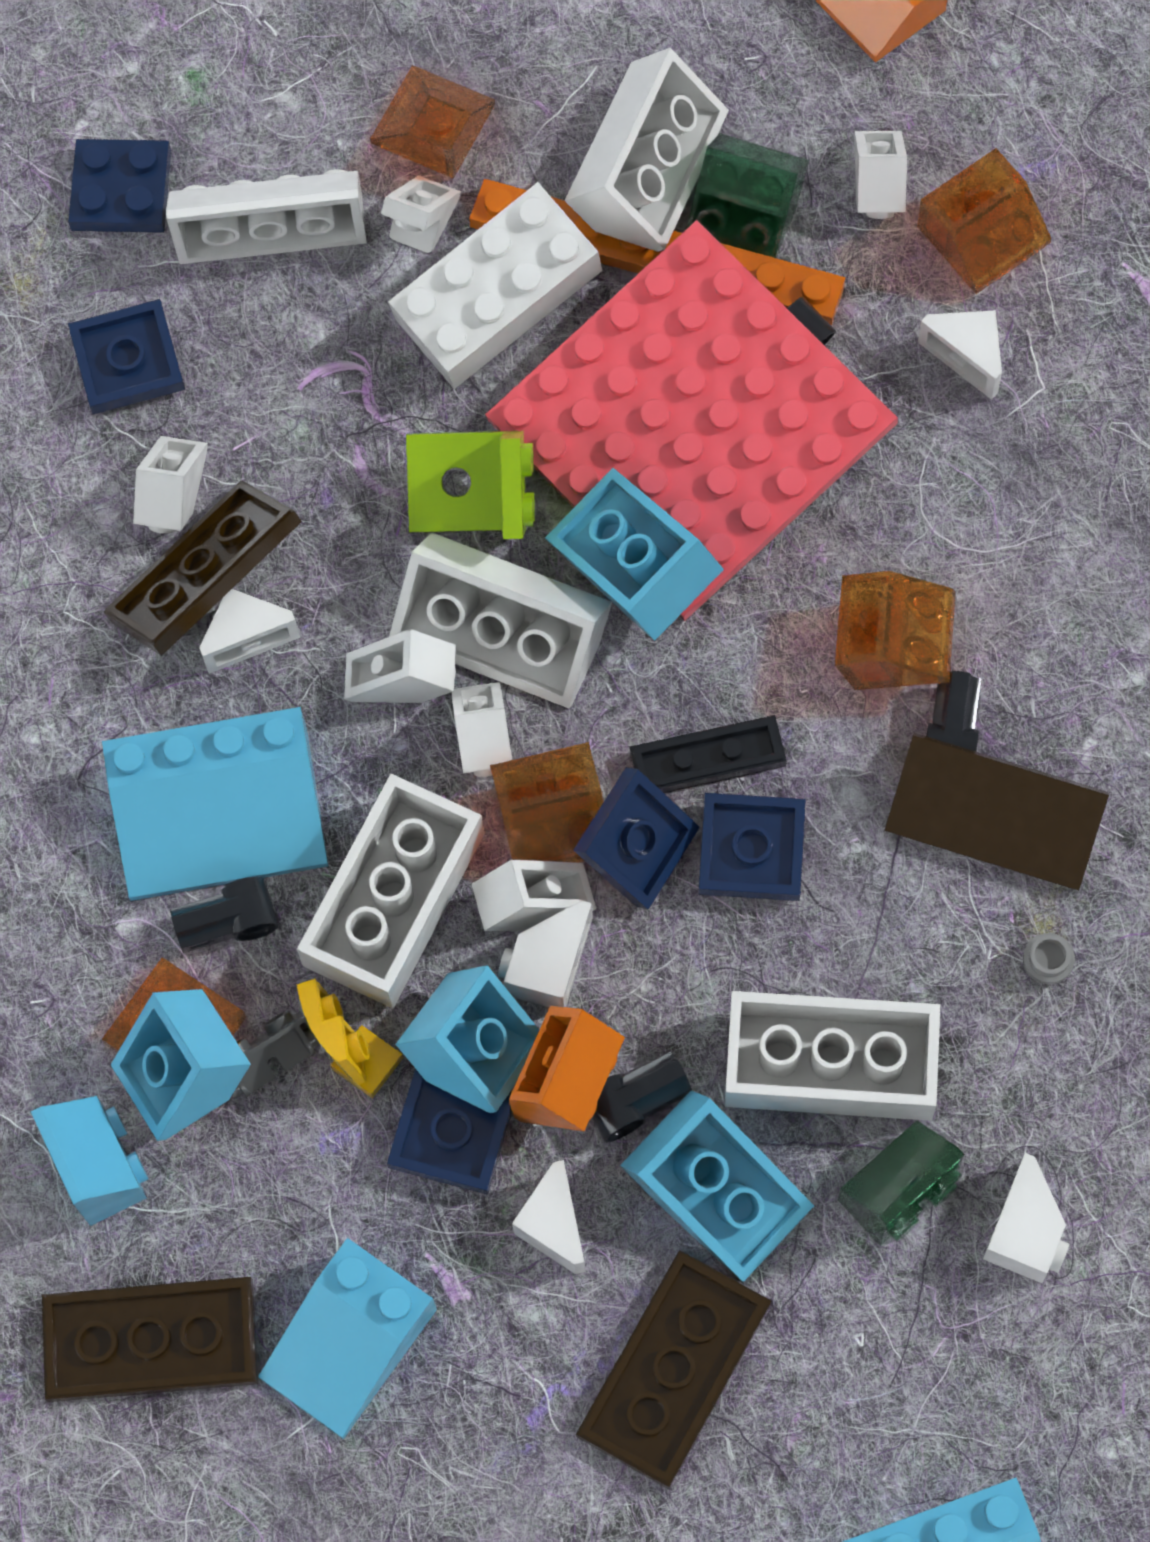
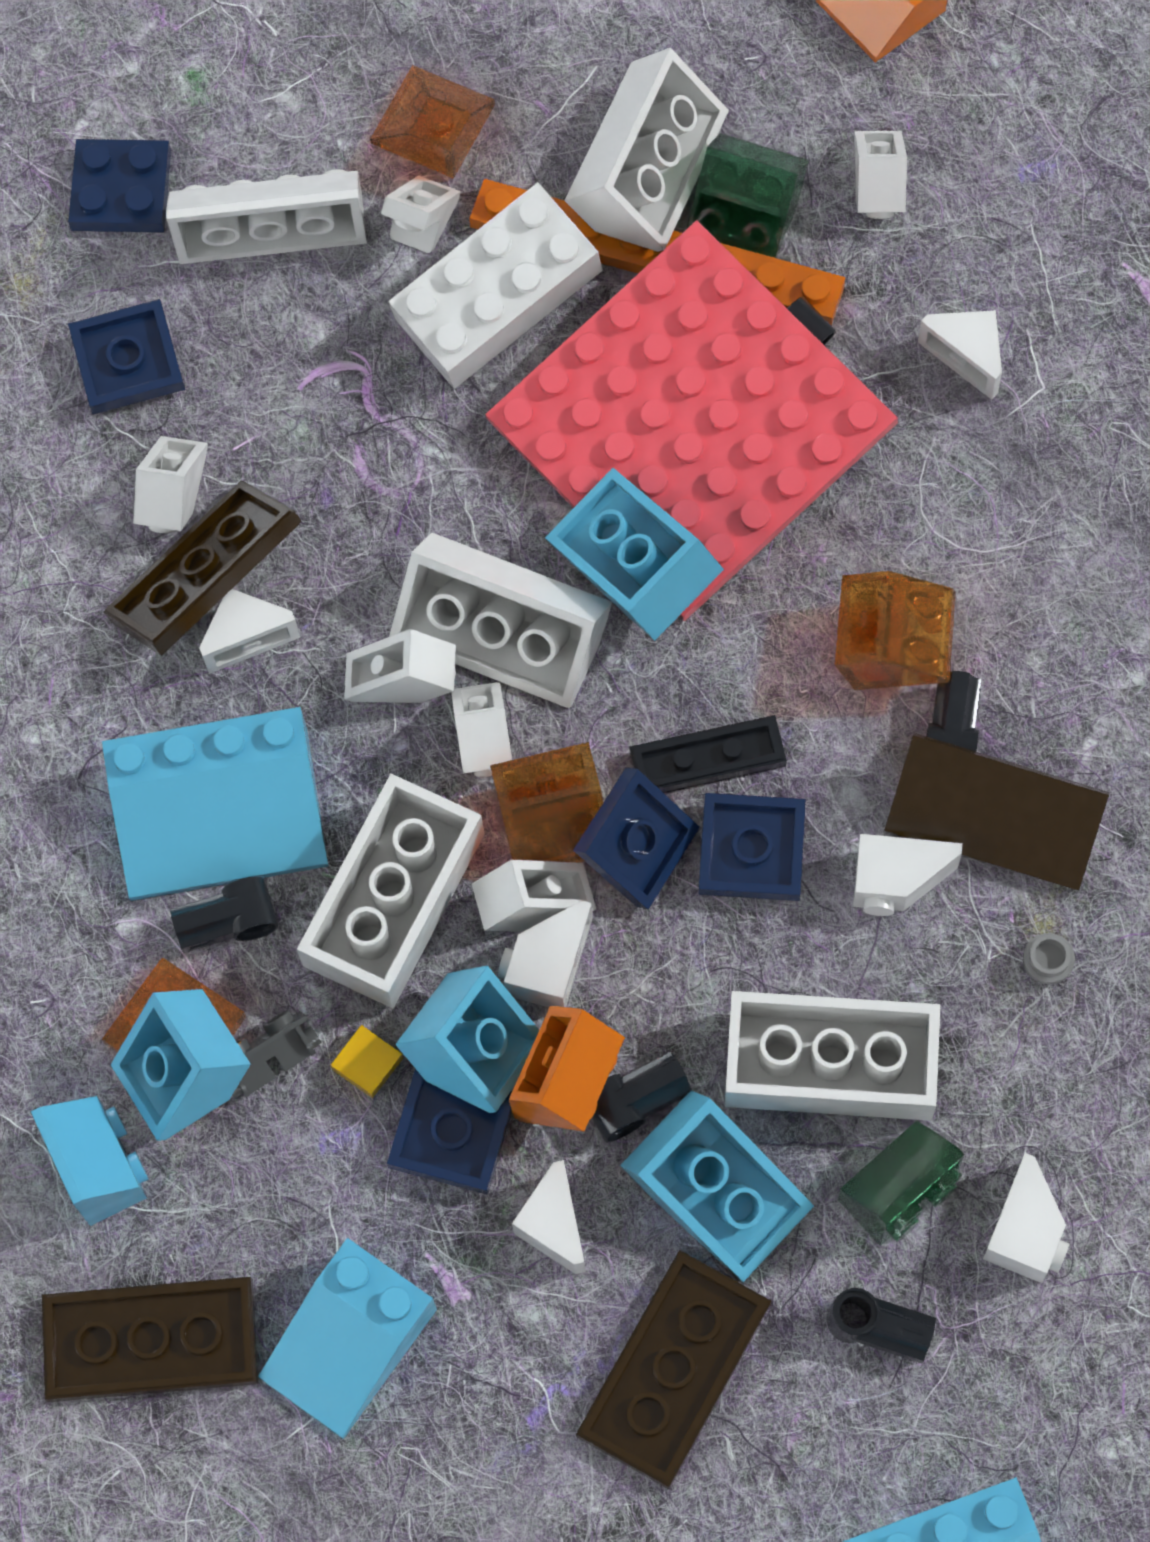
yellow slope [296,978,370,1085] -> none
lime bracket [406,431,535,539] -> none
clear orange slope [917,148,1052,294] -> none
none -> black piece [826,1288,937,1364]
none -> white slope [853,834,962,916]

